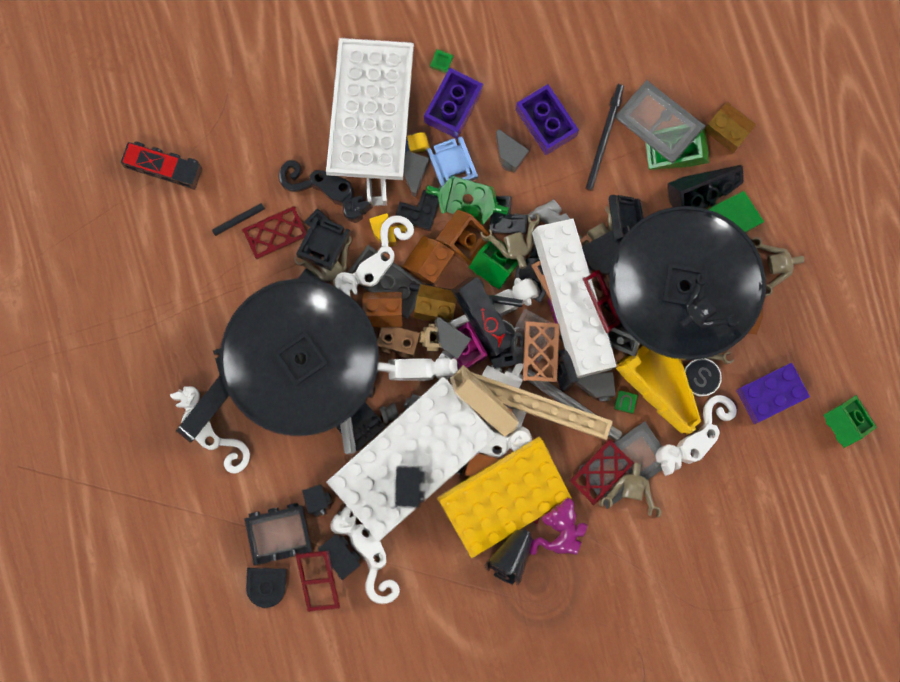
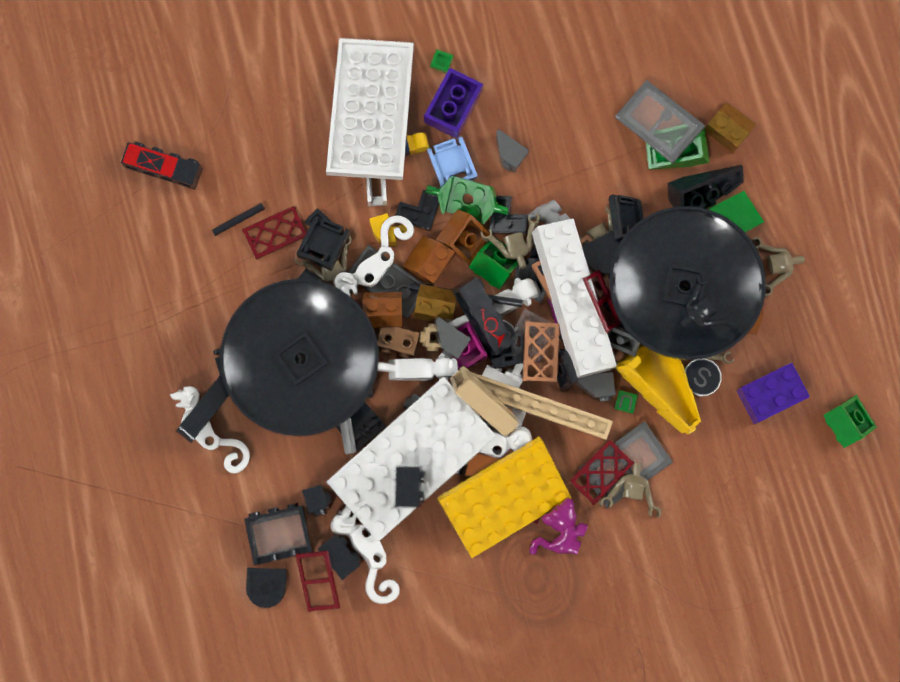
black animal [279,160,373,223] -> none
dark grey wheel [380,403,399,425] -> none
dark grey slope [403,151,428,197] -> none
black cone [485,529,533,586] -> none
dark purple brick [515,84,579,156] -> none
light grey axle [527,369,622,441] -> none
black bar [585,84,624,191] -> none
white animal [656,395,737,476] -> none

